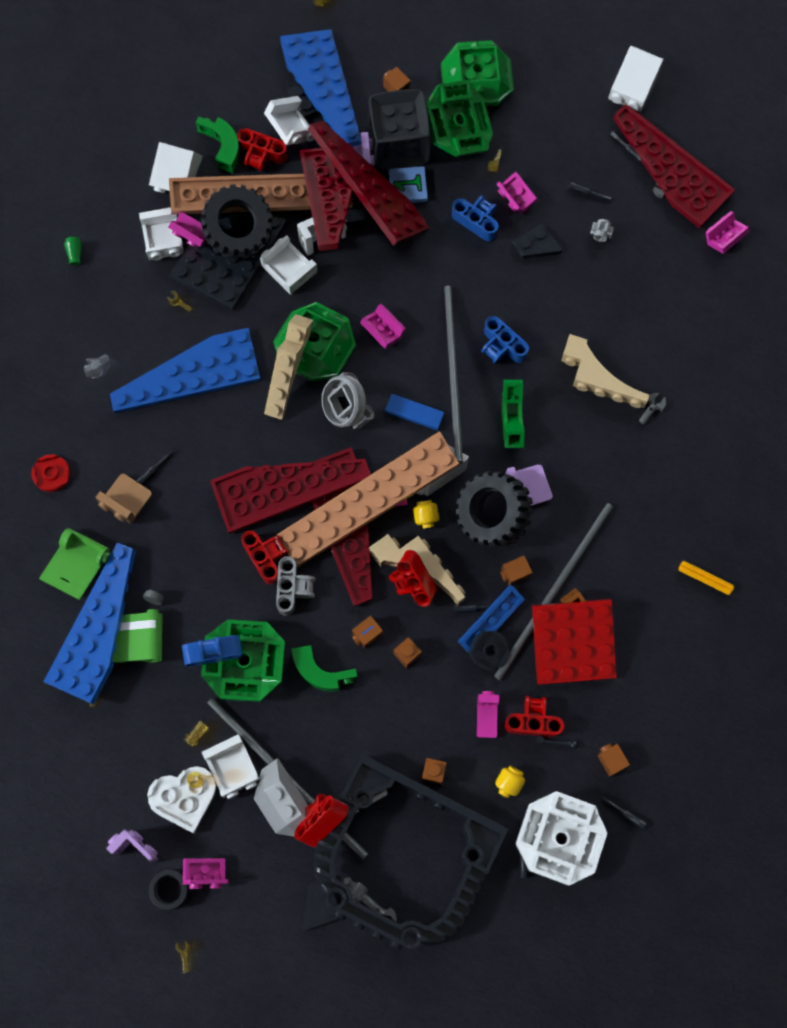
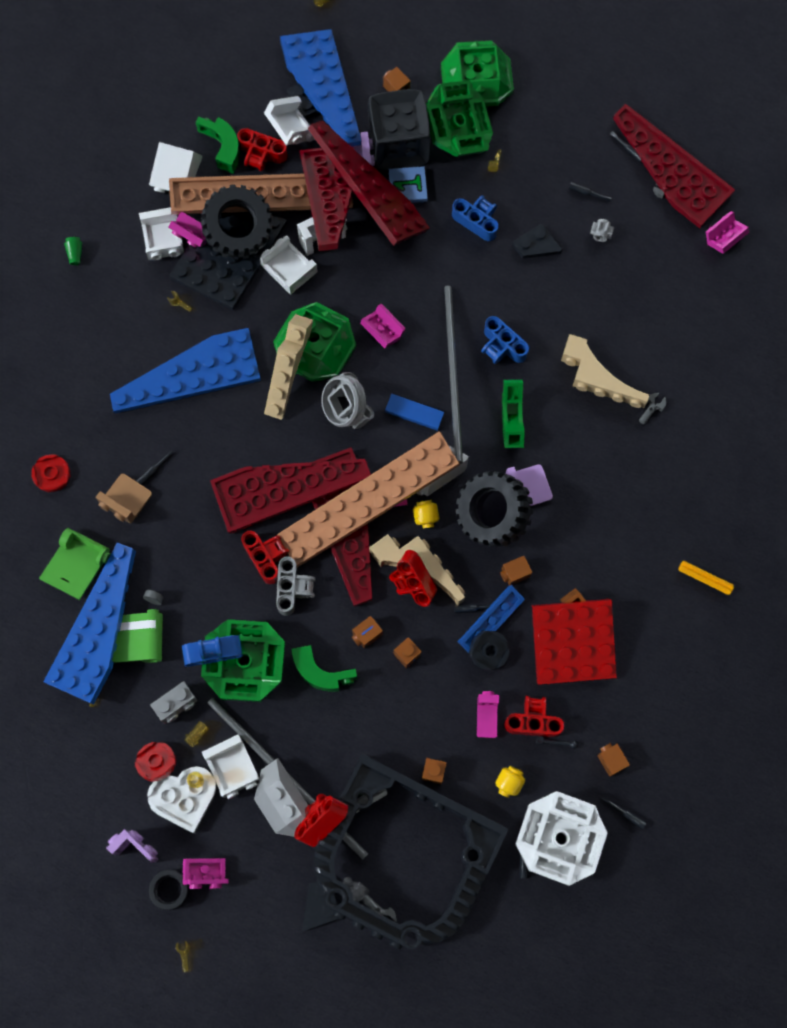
clear piece [84,354,109,379] -> none
dark grey piece [494,503,613,681] -> none
dark pink bracket [497,172,538,214] -> none
white slope [609,46,663,112] -> none
none -> red tile [135,742,176,782]
none -> light grey brick [150,681,198,724]

